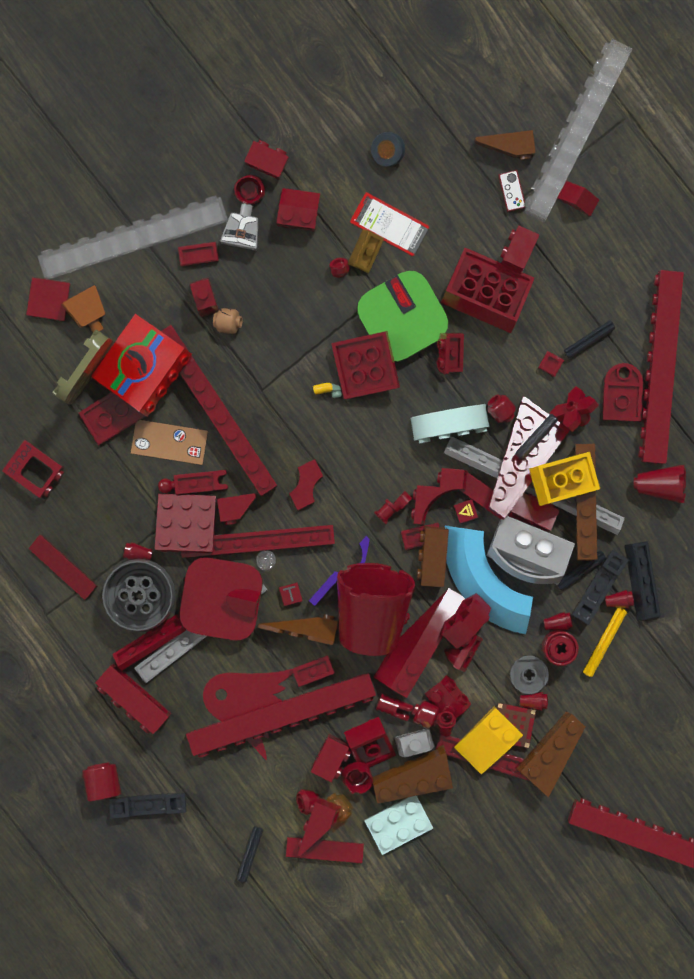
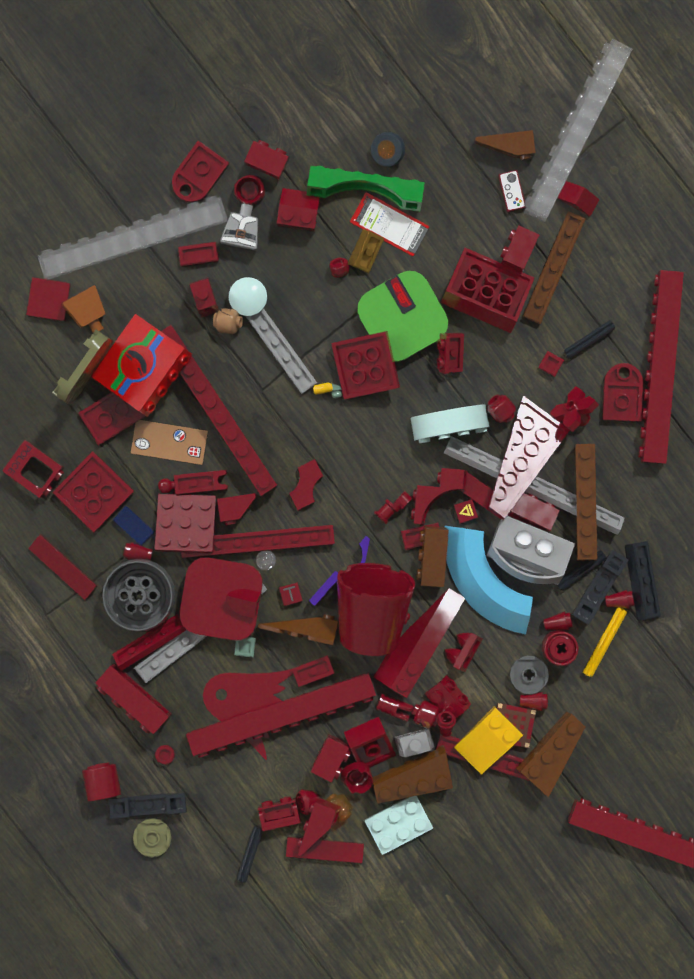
dark red brick [442,593,491,649] -> none
black axle [515,414,558,460] -> none
yellow slope [529,452,600,506] -> none
dark red cone [634,465,686,503] -> none
none -> dark red plate [52,451,134,532]
none -> clear blue tile [113,506,154,546]
none -> olive tile [133,818,172,857]
none -> dark red tile [155,745,175,764]
none -> dark red tile [172,141,229,203]
none -> light aqua dish [229,277,267,316]
none -> sand green tile [234,637,256,657]
none -> light grey tile [246,308,317,394]
none -> dark red hinge [258,796,301,831]
none -> green arch [307,166,425,212]
none -> reddish brown tile [523,211,585,324]

